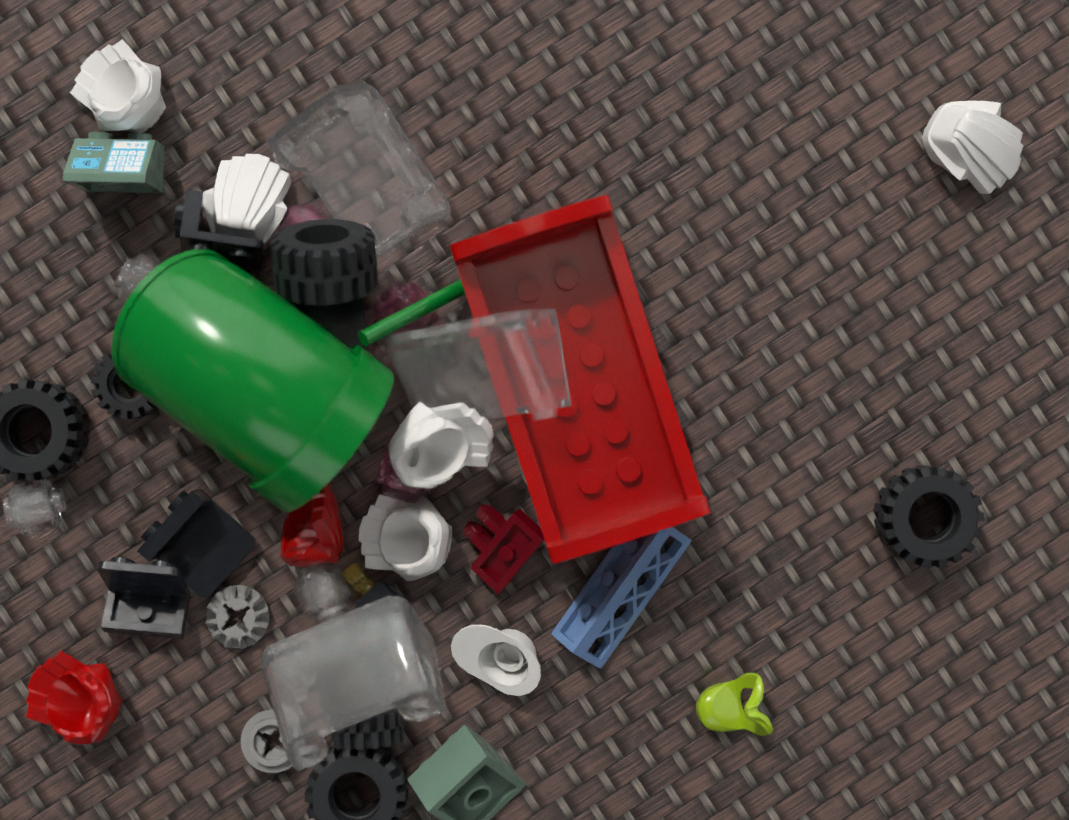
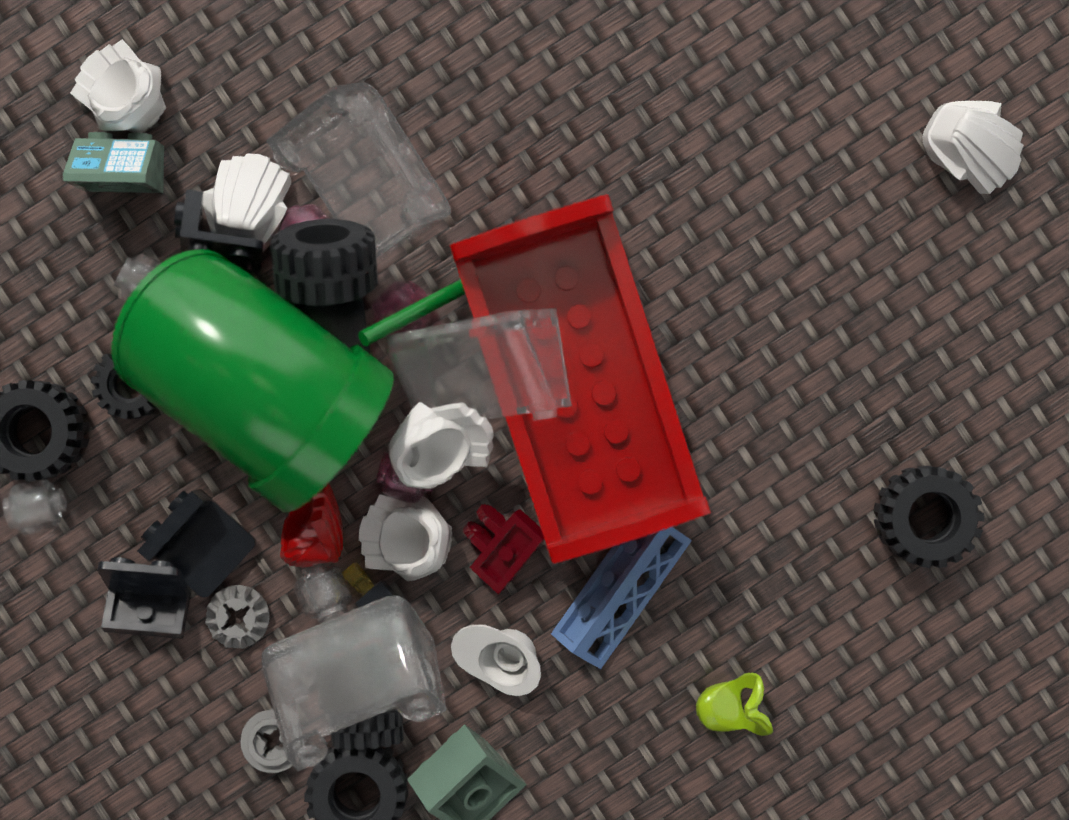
red hair [26,650,123,745] -> none

